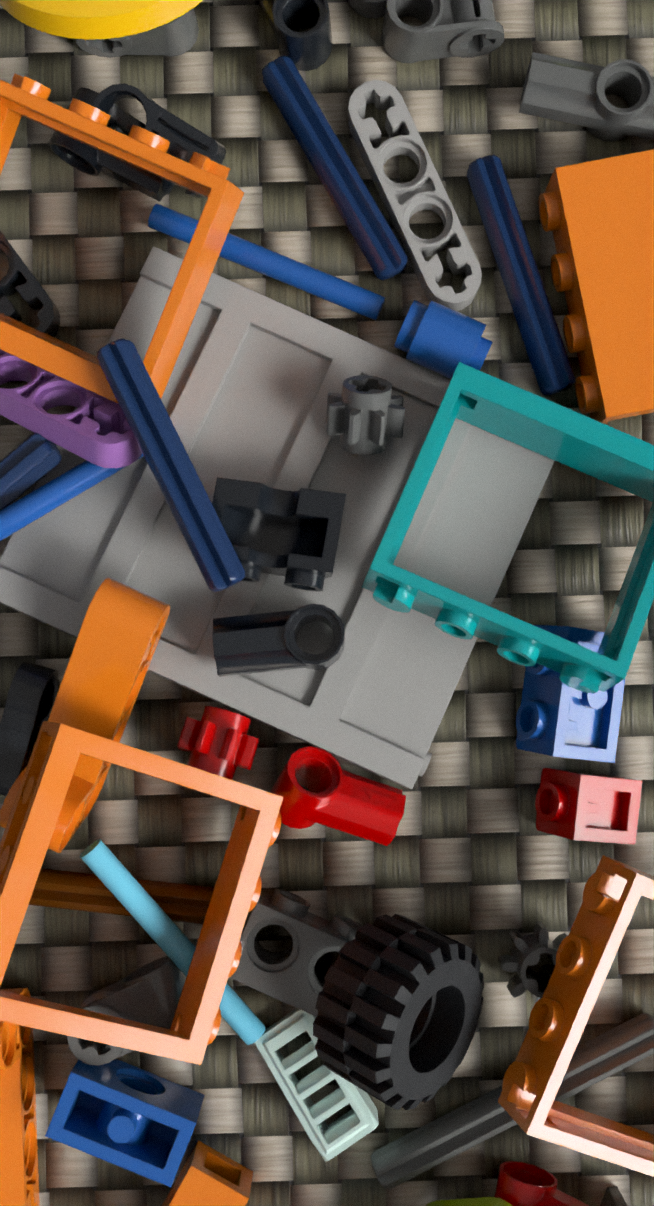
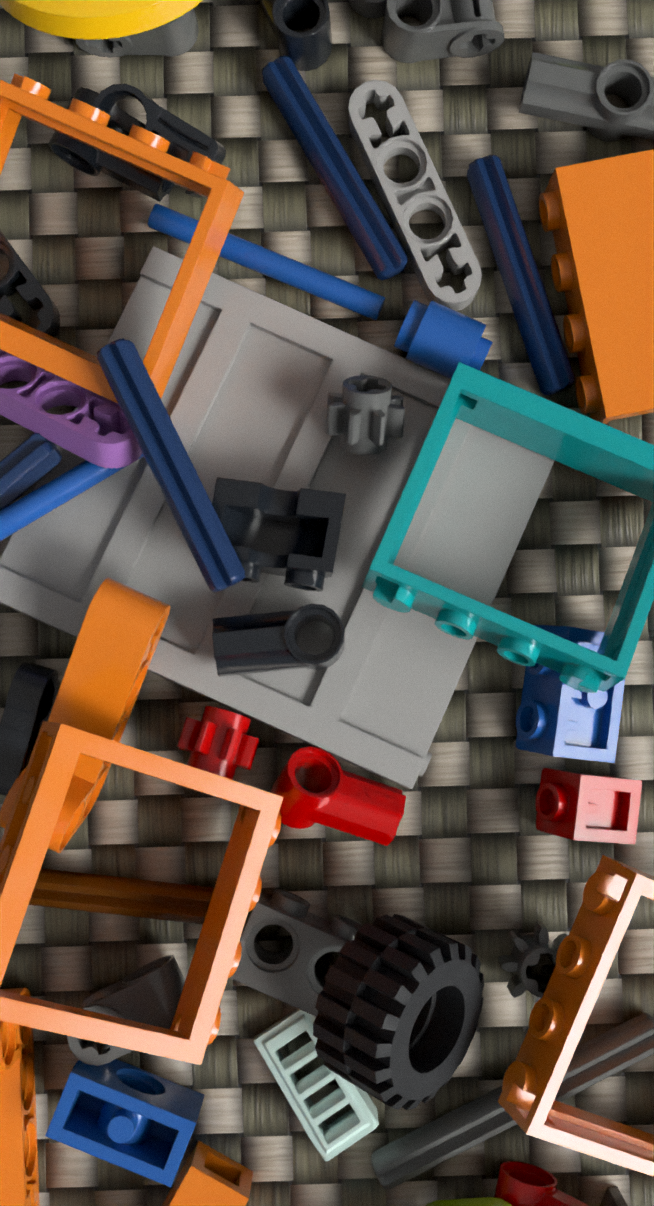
medium azure bar [80,839,266,1045] -> none

